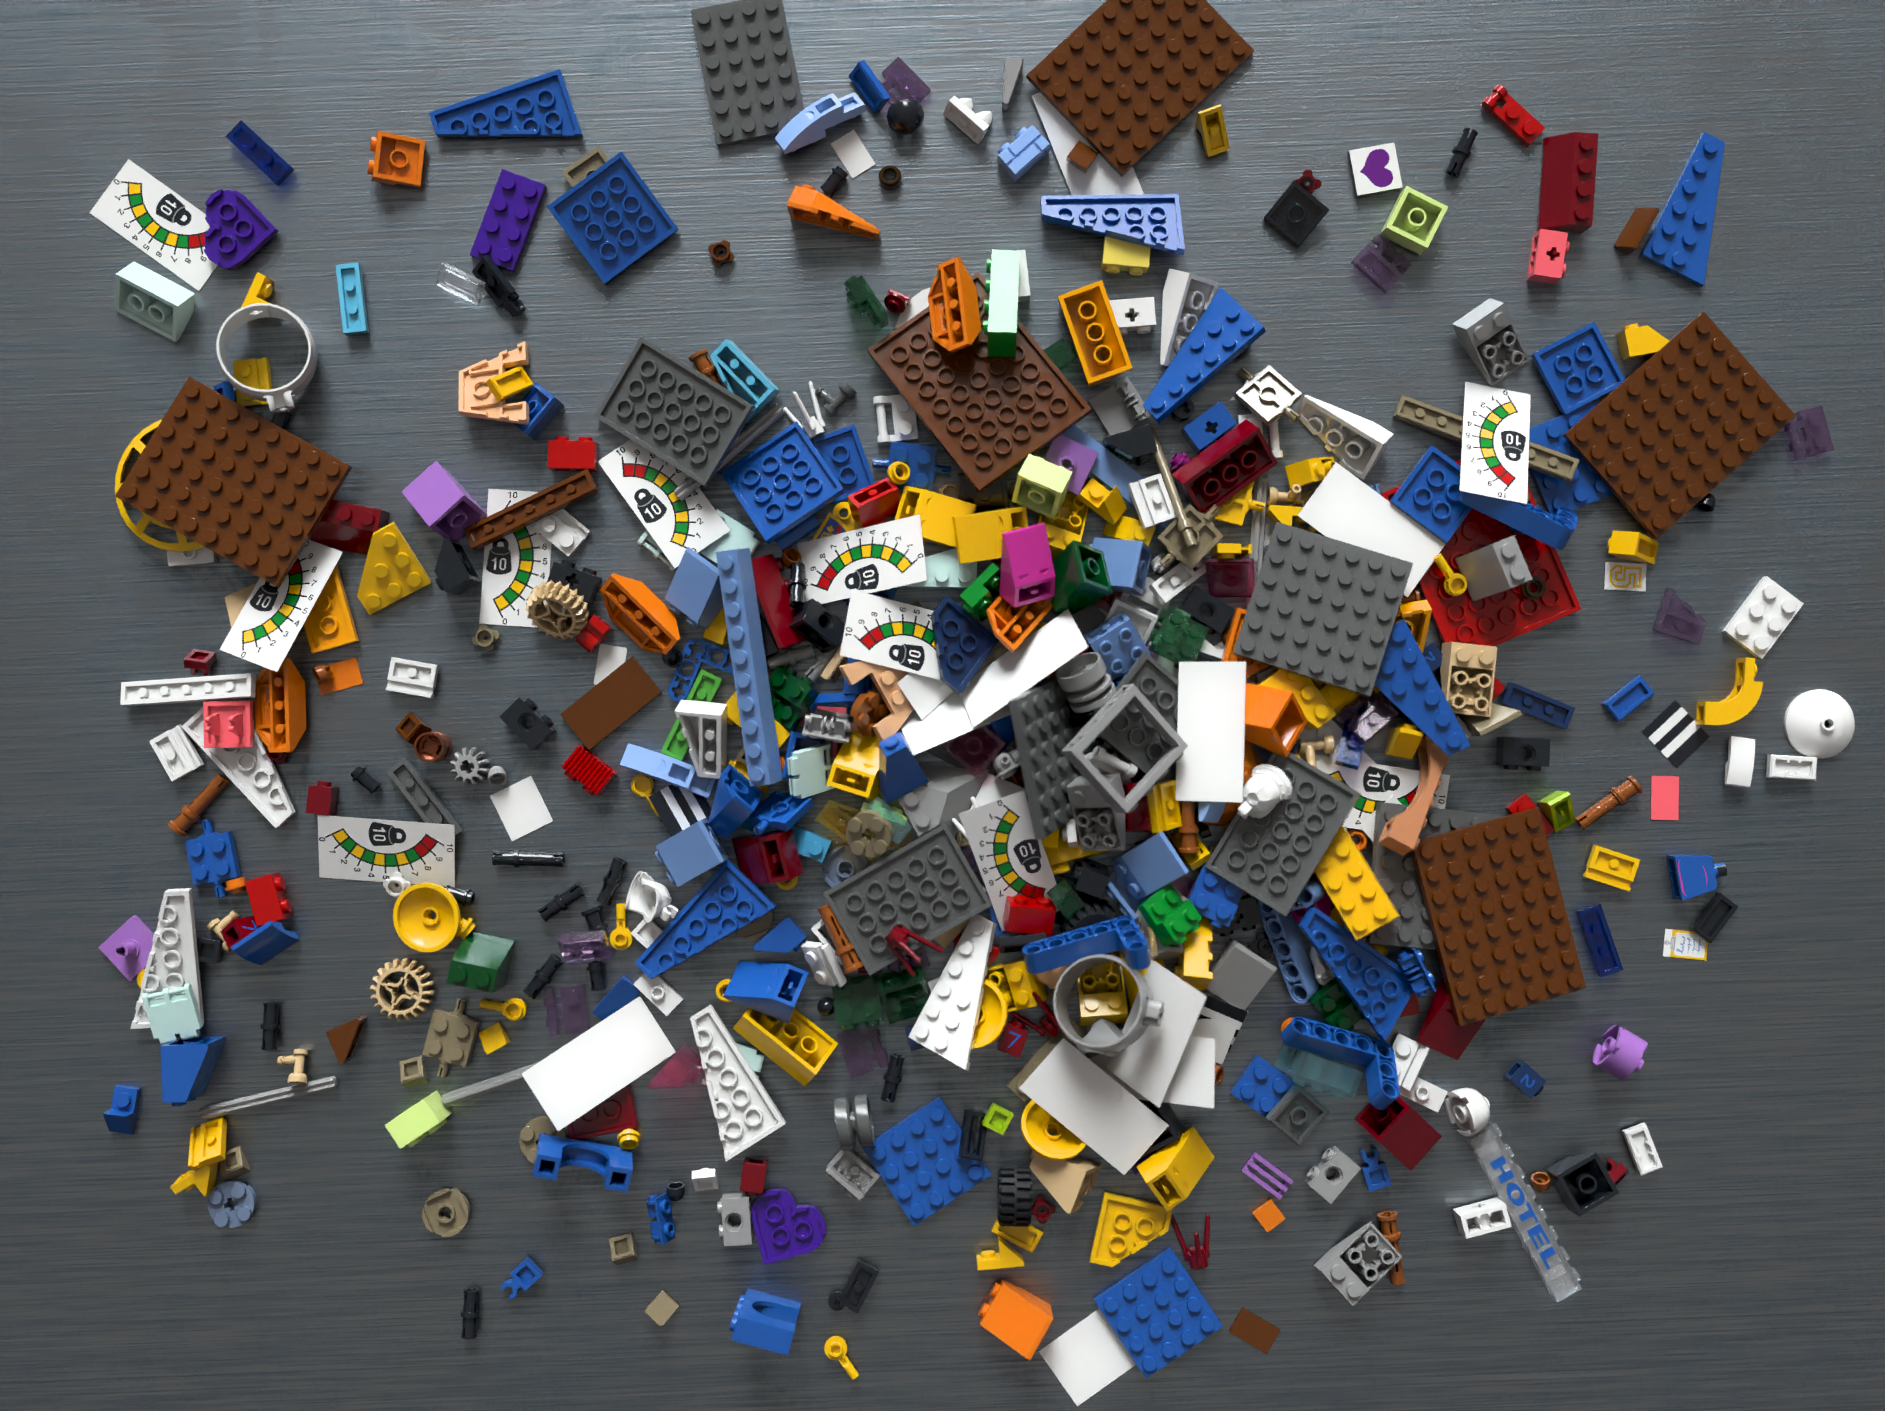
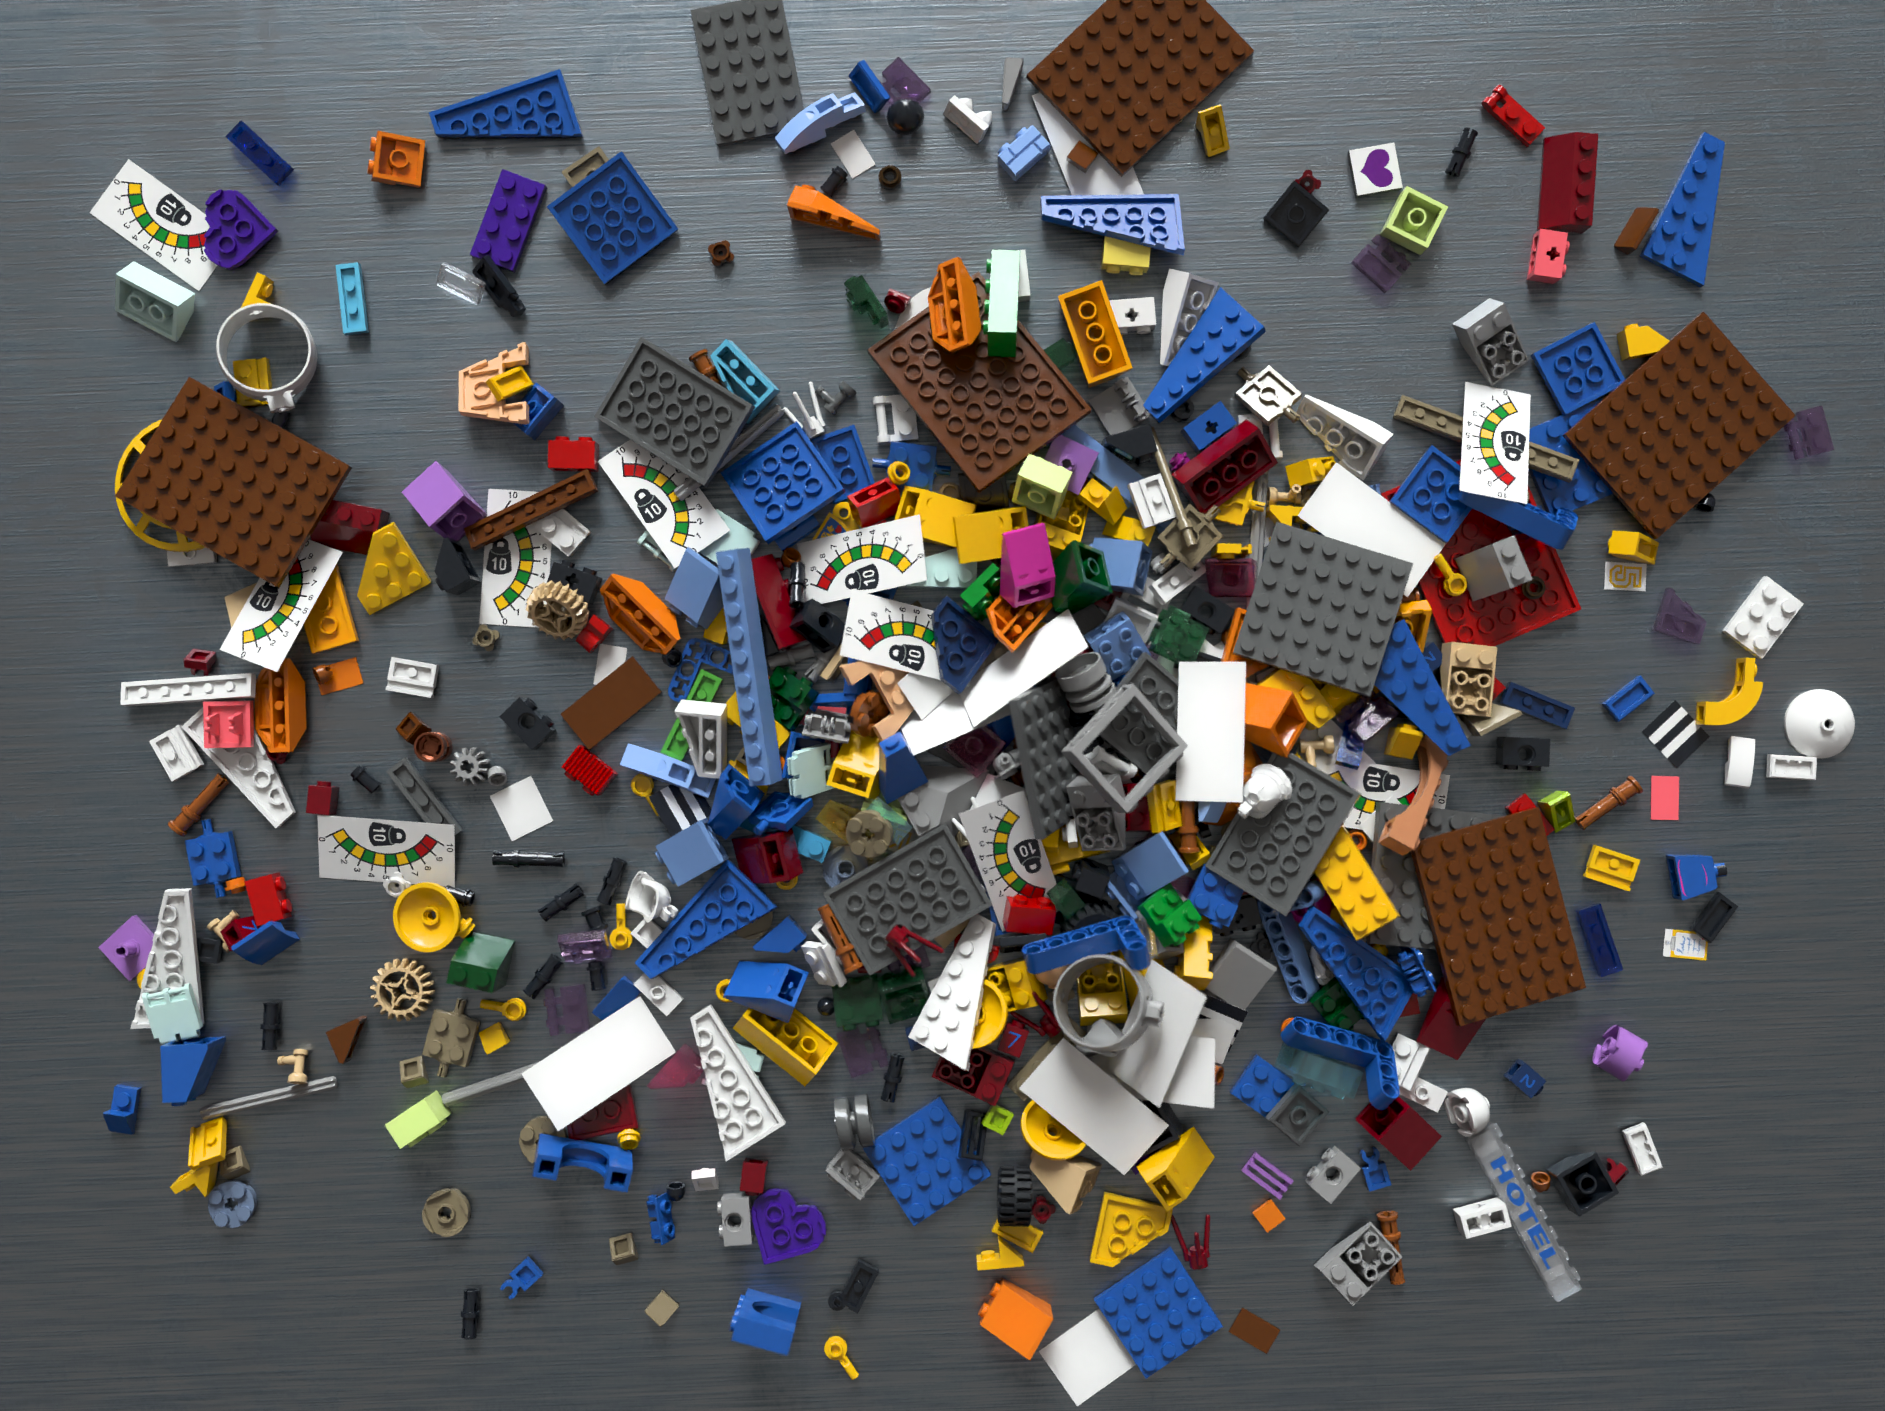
none -> dark red slope [931,1047,1016,1106]

